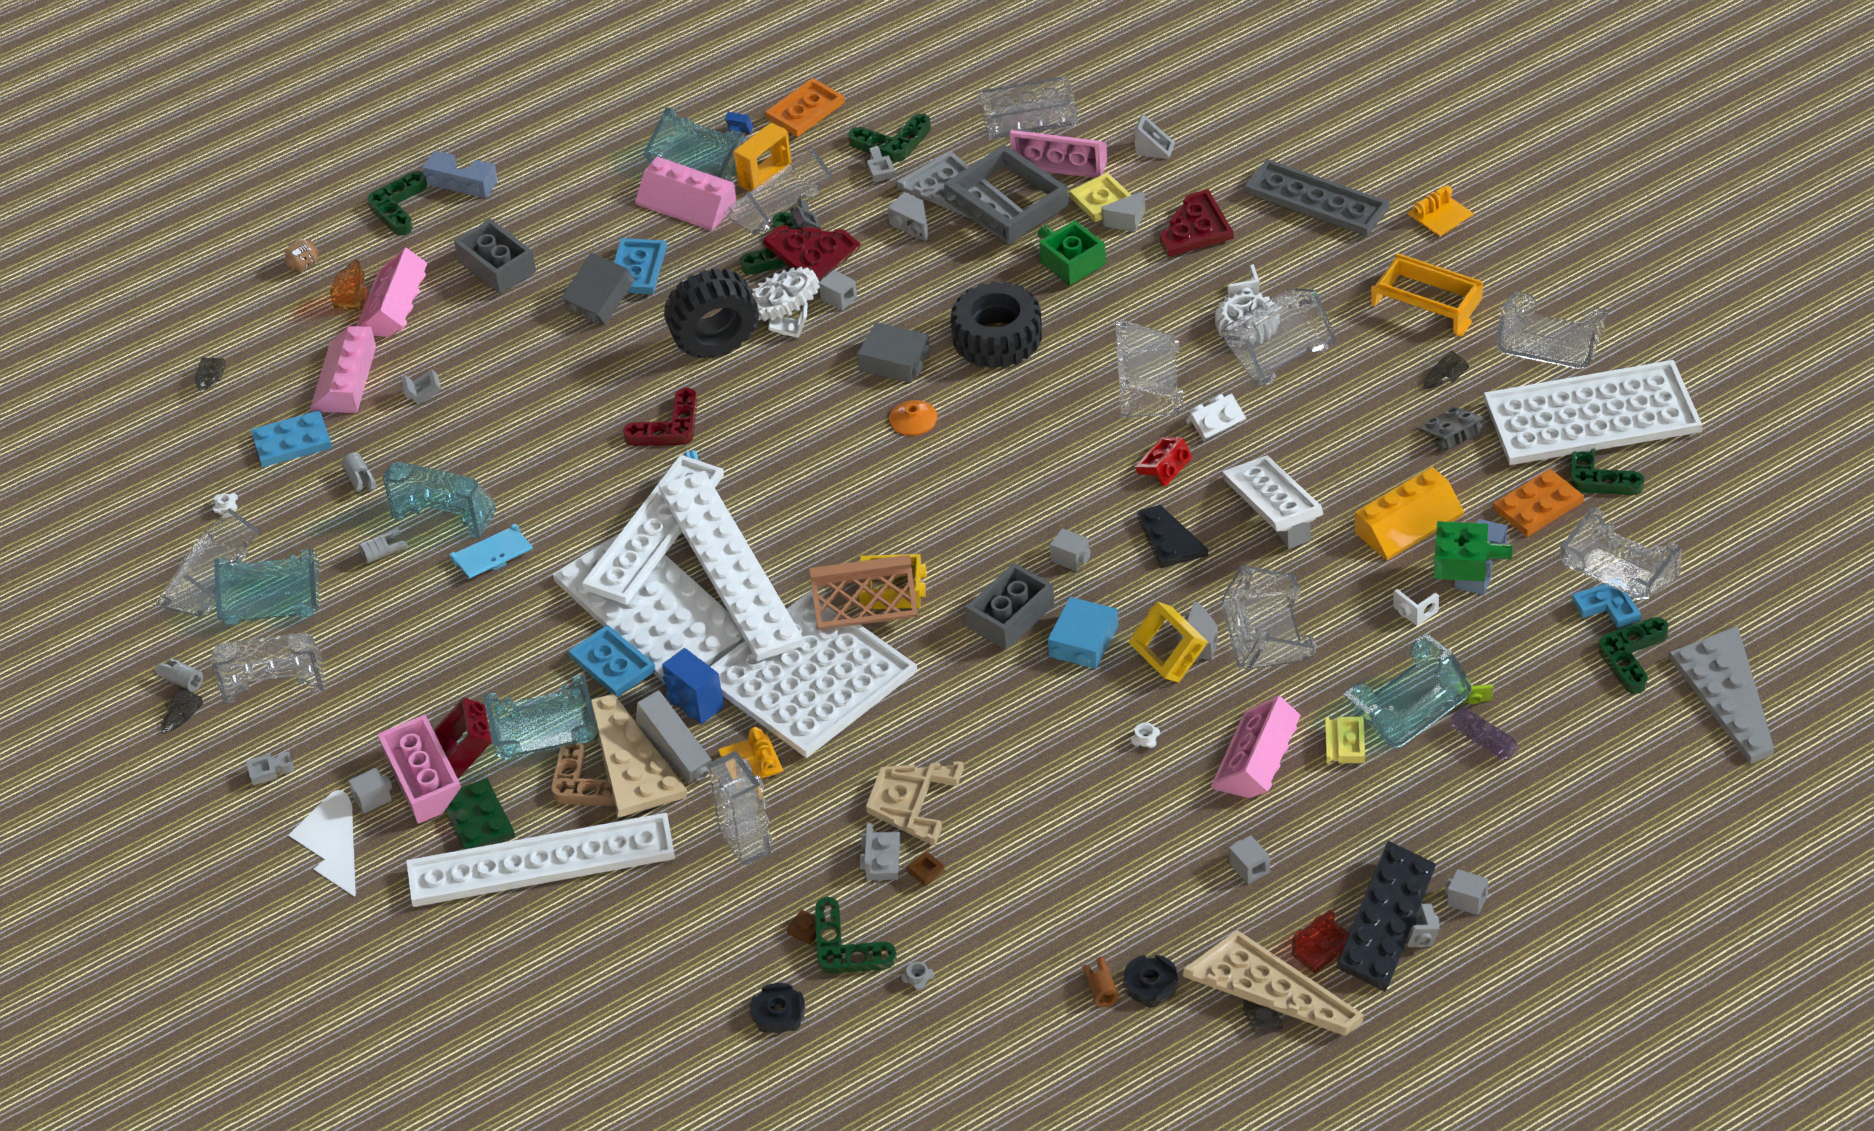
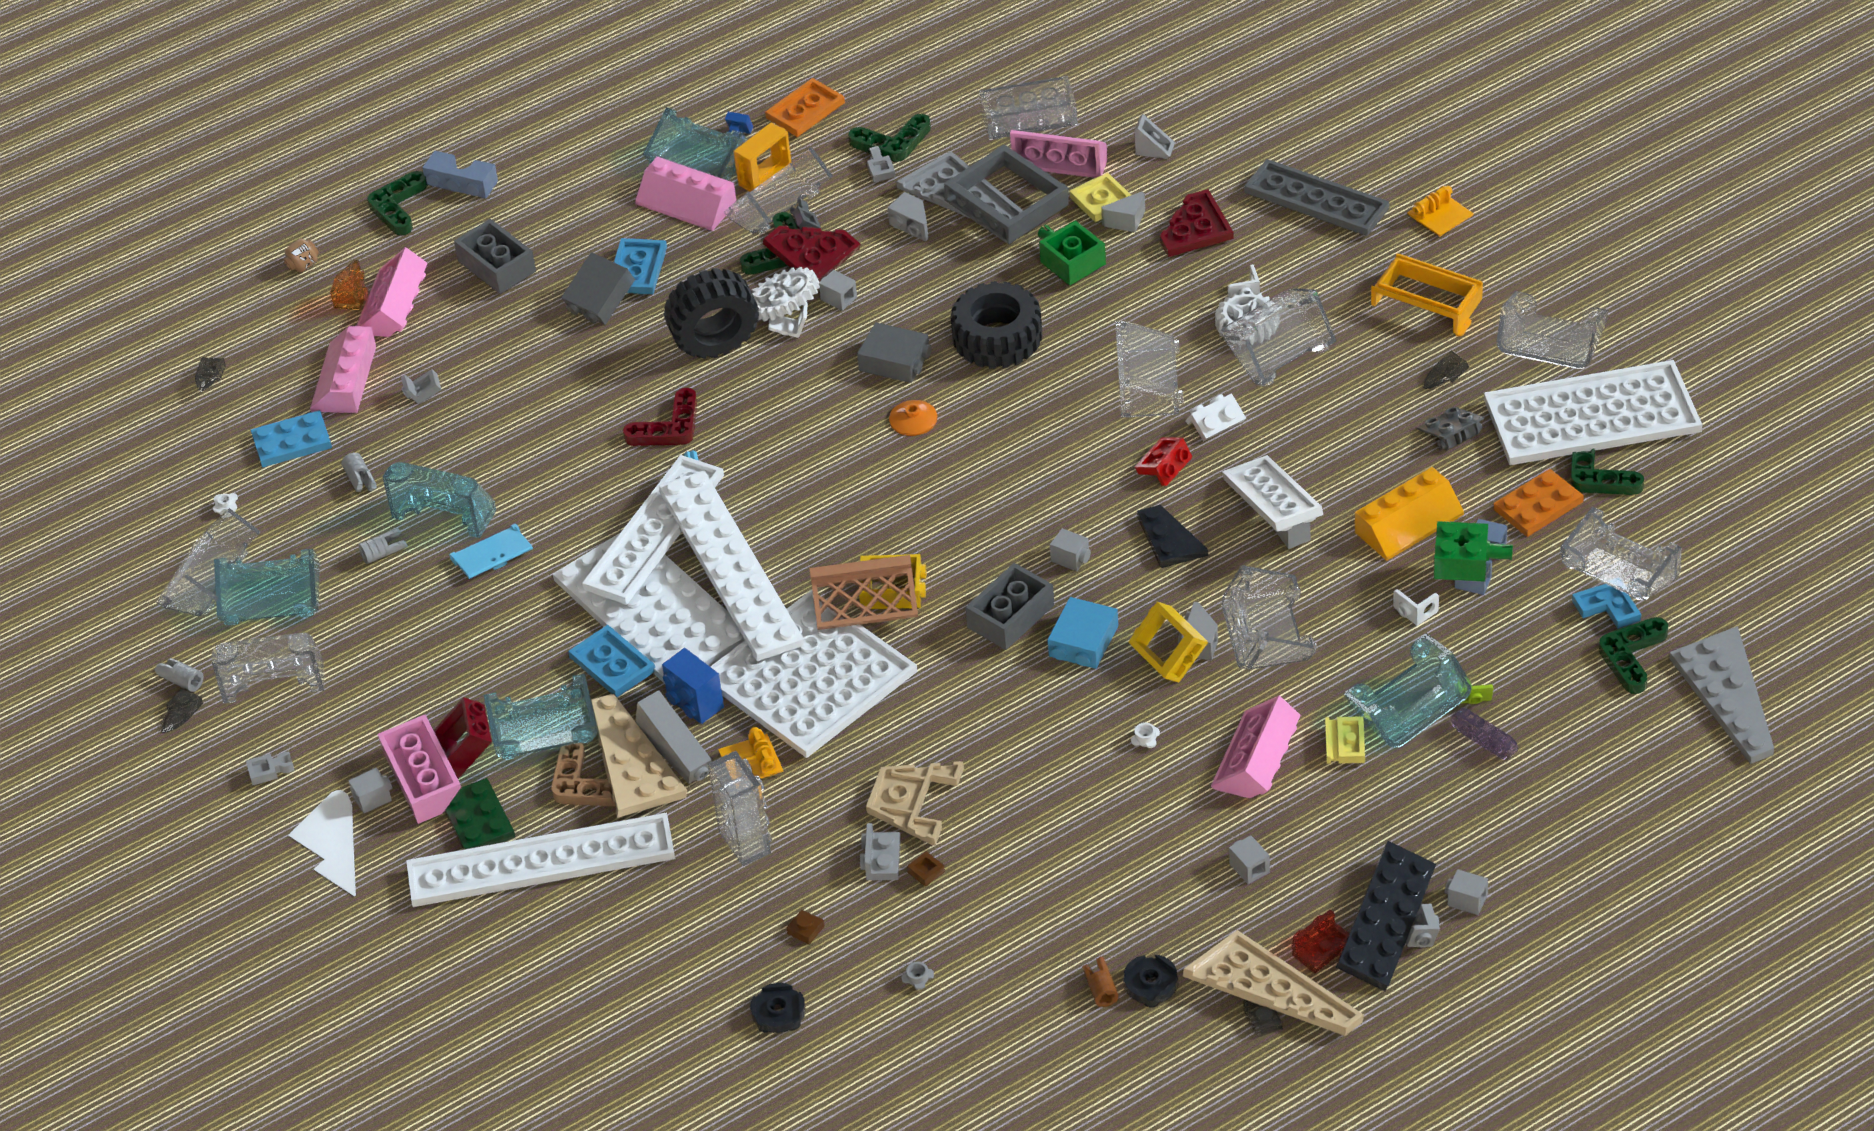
dark green beam [815,897,897,974] -> none

